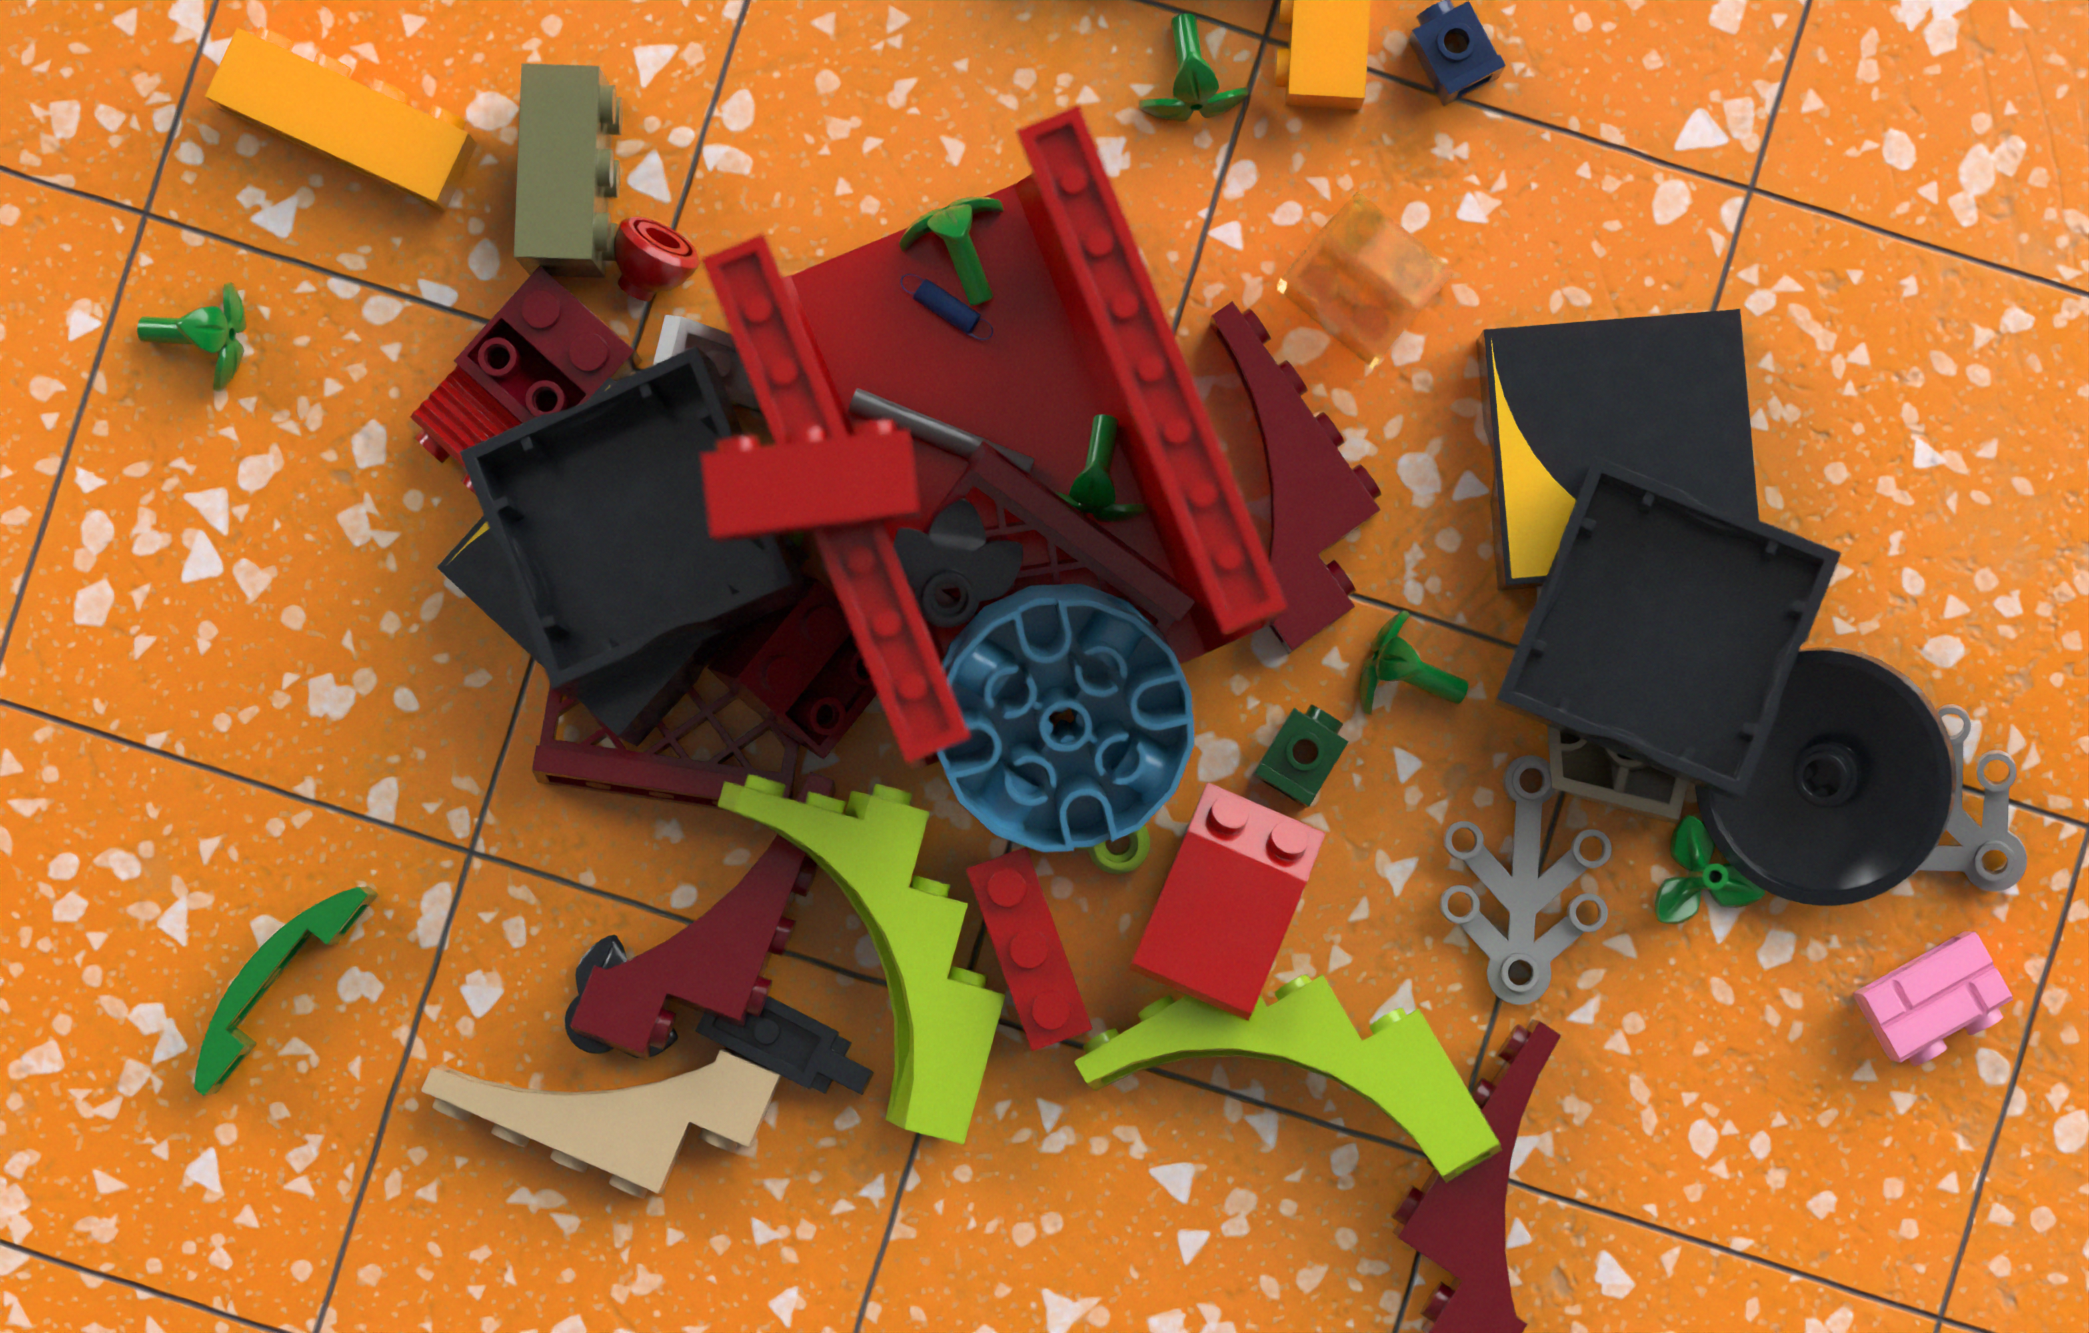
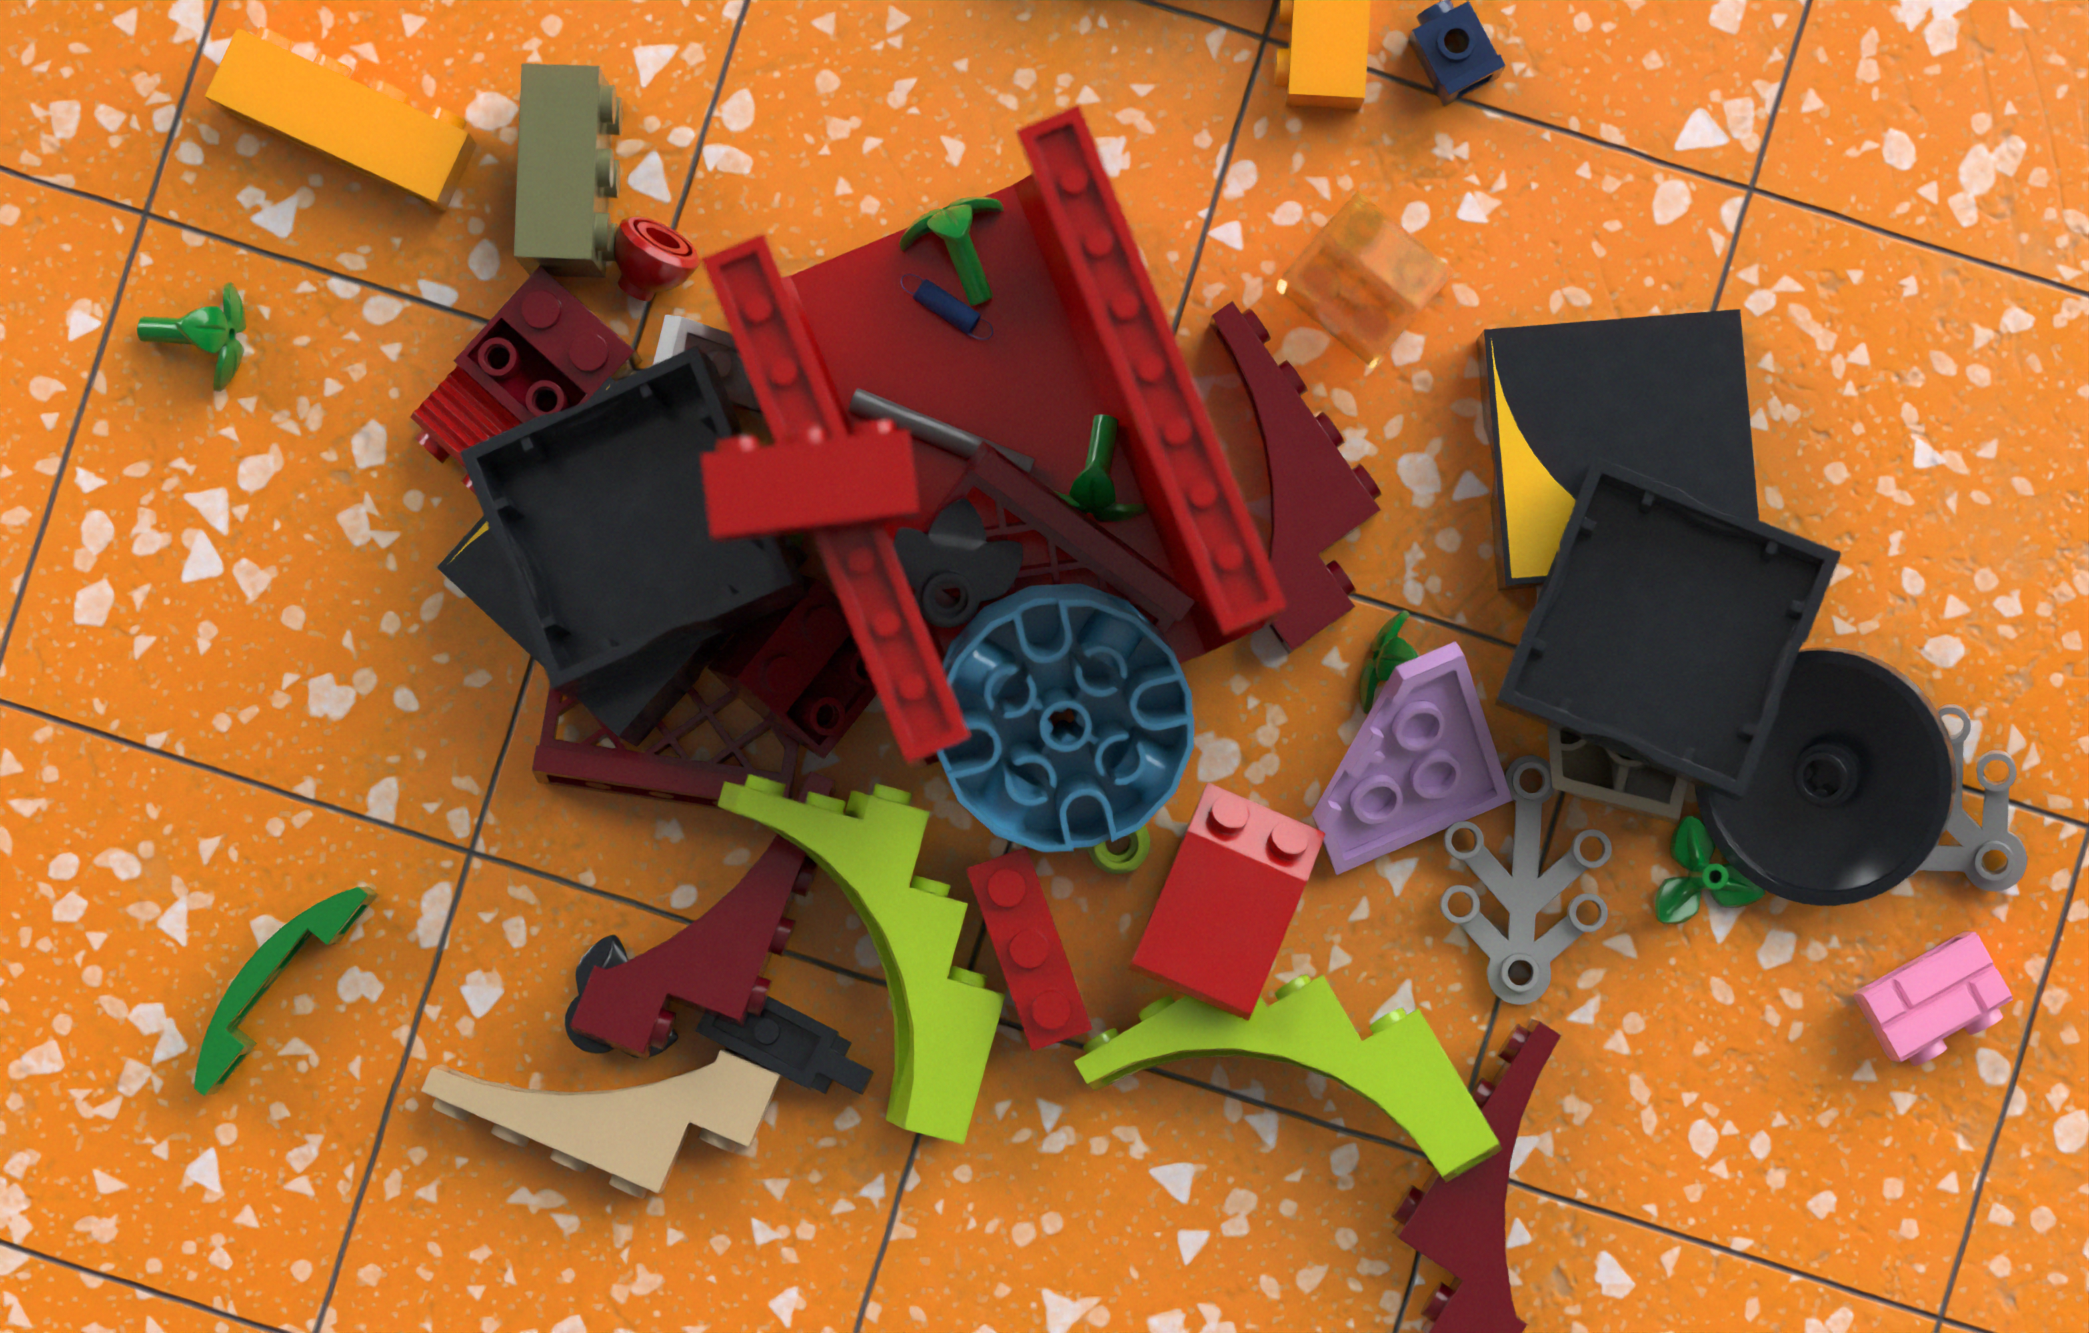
green plant [1139,13,1249,122] -> none
dark green brick [1252,705,1349,808] -> none
none -> lavender plate [1312,641,1512,875]

